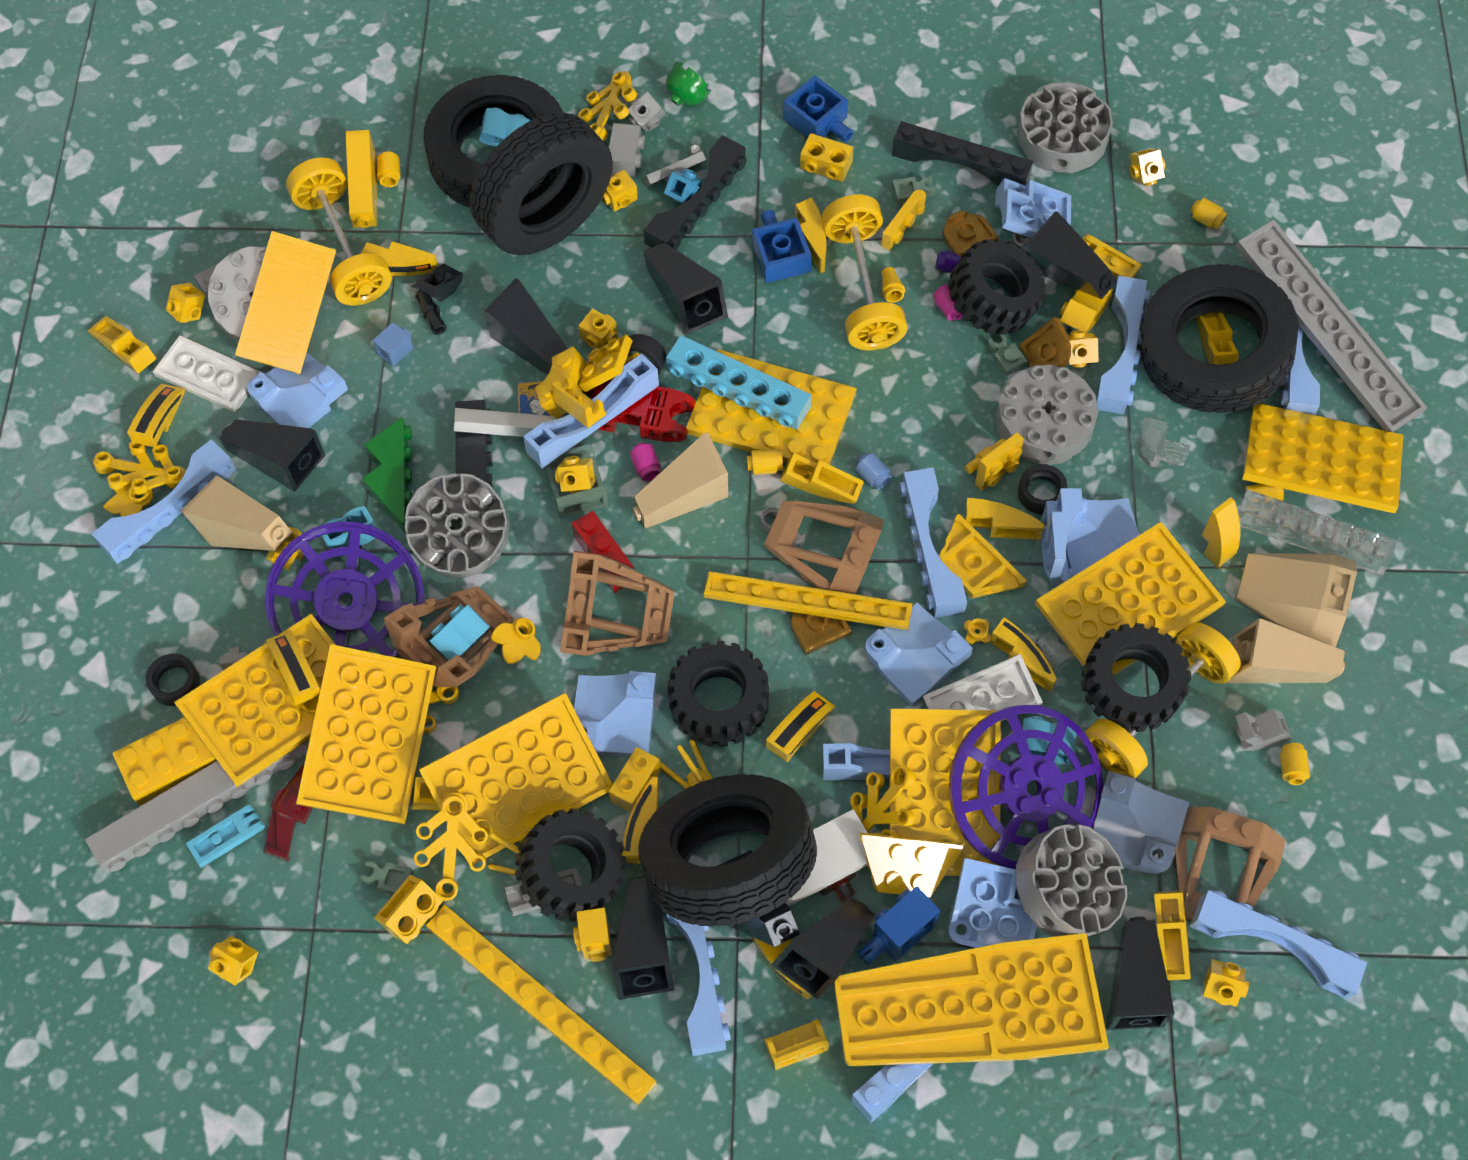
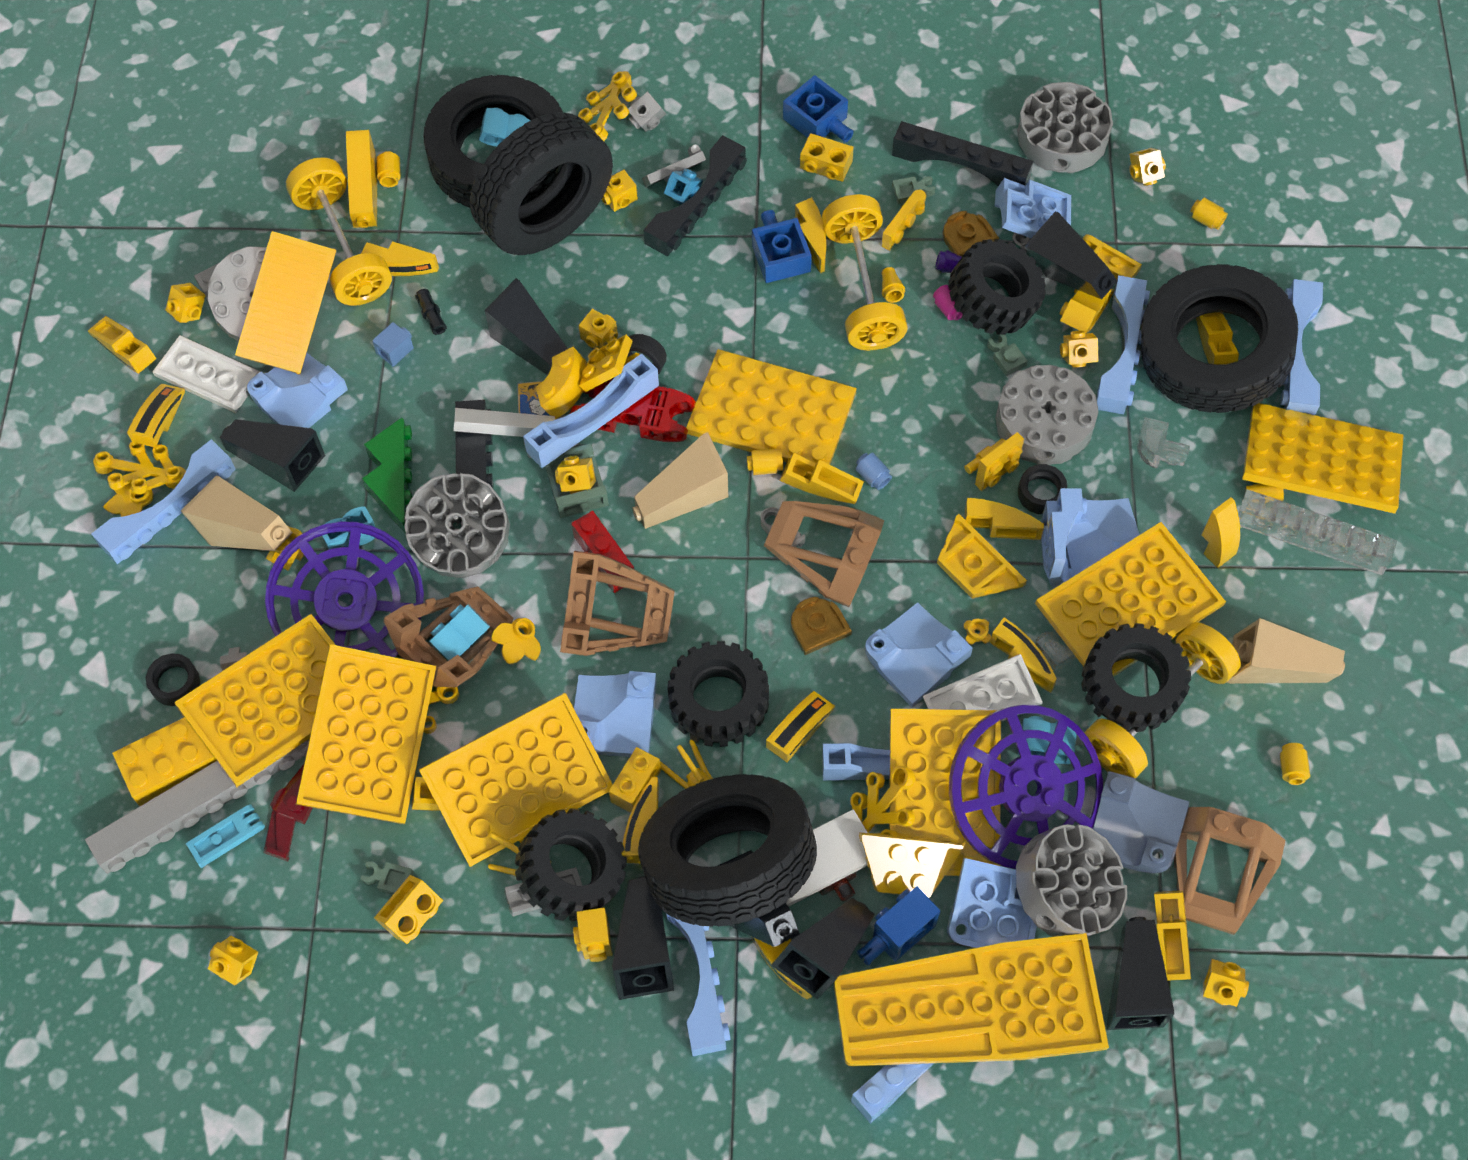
yellow slope [266,630,320,706] -> none
black slope [411,263,463,302] -> none
yellow plant [414,792,489,901] -> none
yellow plate [426,905,656,1105] -> none
yellow hinge [552,375,607,428] -> none
light grey brick [609,123,645,177] -> none
dark pink brick [630,443,661,481] -> none
black slope [643,243,728,335] -> none
green cylinder [666,62,711,107] -> none
medium azure brick [666,335,811,430] -> none
yellow tile [704,571,913,630] -> none
yellow hinge [764,1019,829,1070] -> none
light blue arch [899,467,967,618] -> none
pearl gold tile [1019,317,1071,368] -> none
light blue arch [1189,890,1367,999] -> none
light grey plate [1235,220,1427,432] -> none
light grey brick [1235,709,1292,751] -> none
tan wedge [1236,553,1357,647] -> none

